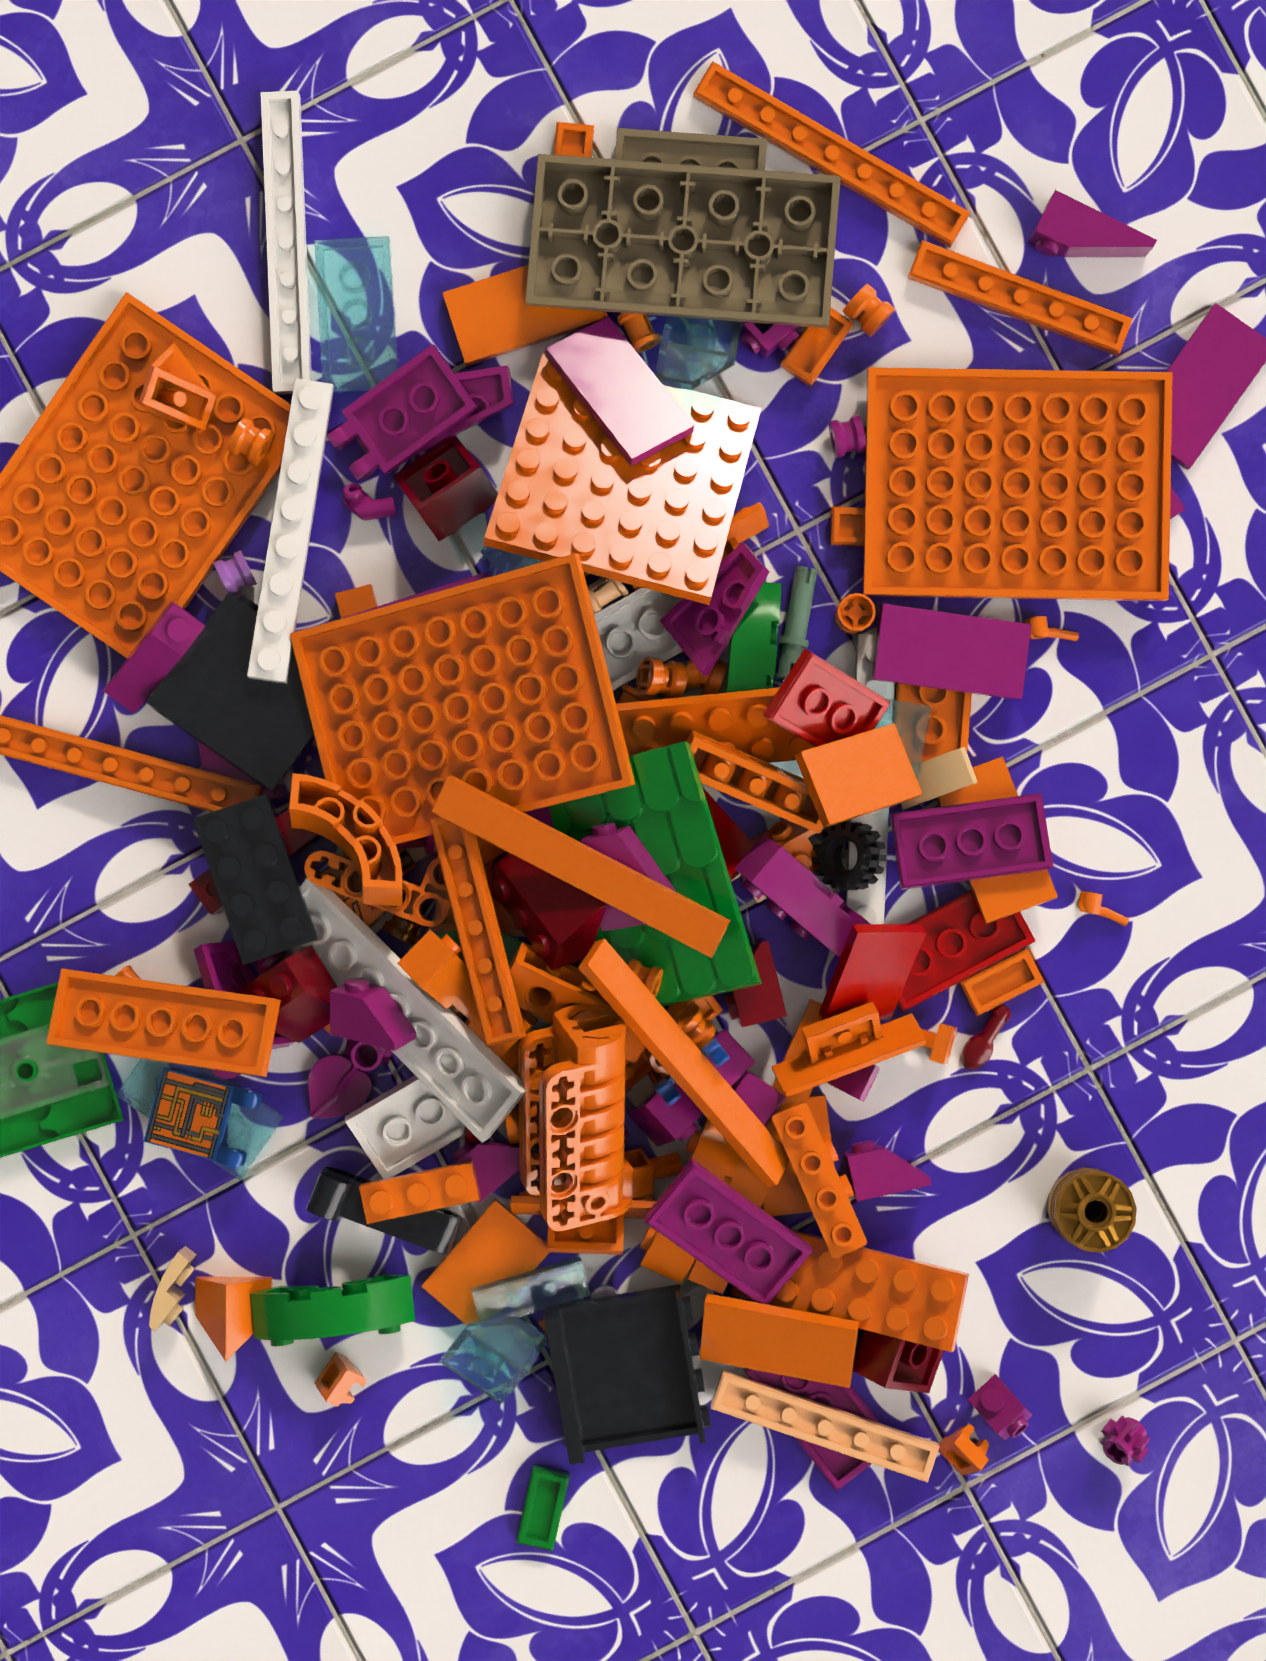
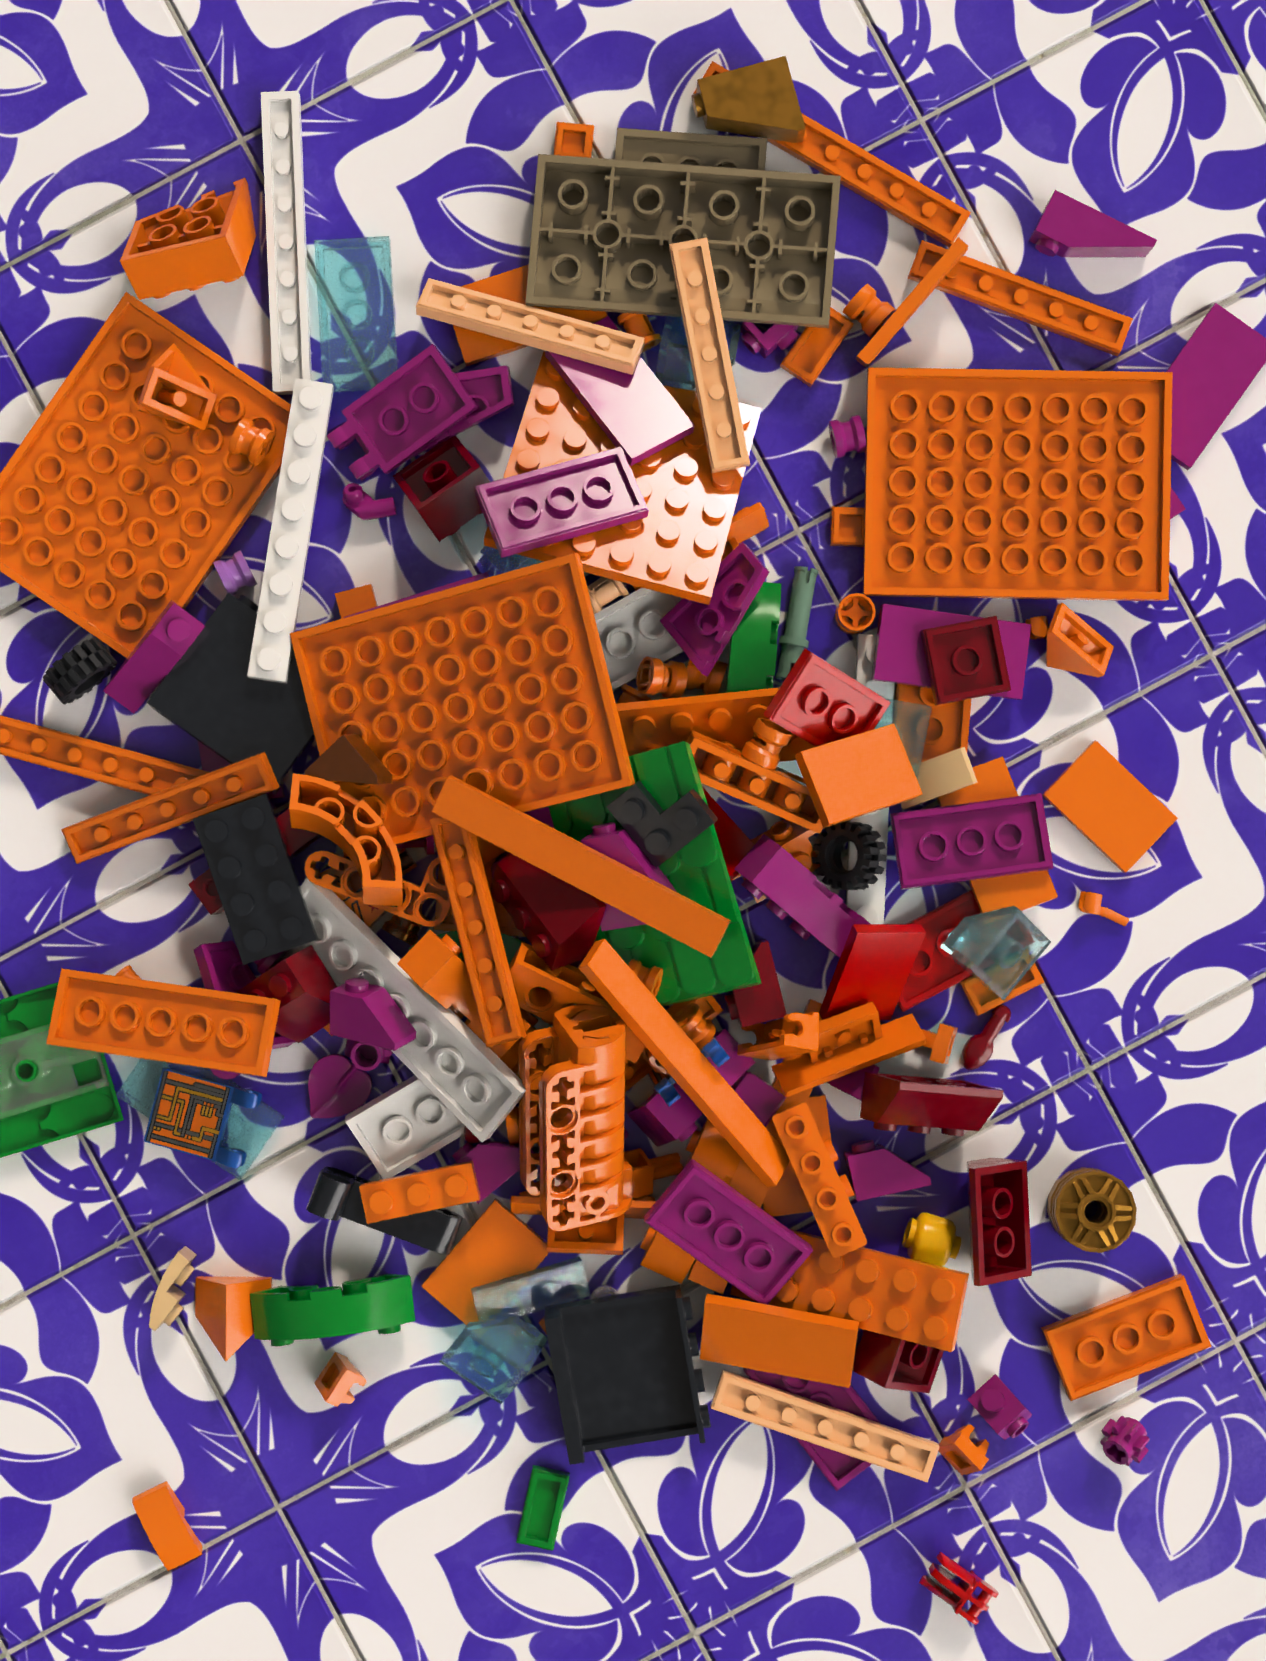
none -> black tyre [43,637,117,704]
none -> orange tile [61,751,280,864]
none -> orange wedge [120,178,256,300]
none -> orange slope [132,1481,202,1571]
none -> reddish brown slope [305,734,392,784]
none -> light nougat tile [416,278,645,375]
none -> tile [475,447,649,558]
none -> black plate [607,780,718,868]
none -> light nougat tile [669,237,750,473]
none -> pearl gold slope [691,56,806,143]
none -> orange hinge [737,1012,819,1061]
none -> orange wheel [741,717,793,770]
none -> orange tile [855,237,968,367]
none -> dark red slope [860,1072,1003,1136]
none -> yellow head [902,1212,961,1267]
none -> red arm [919,1552,999,1625]
none -> dark red tile [920,616,1011,706]
none -> clear light blue slope [941,906,1051,1001]
none -> dark red slope [967,1158,1032,1286]
none -> orange tile [1041,1274,1212,1401]
none -> orange tile [1042,740,1178,873]
none -> orange slope [1046,603,1114,678]

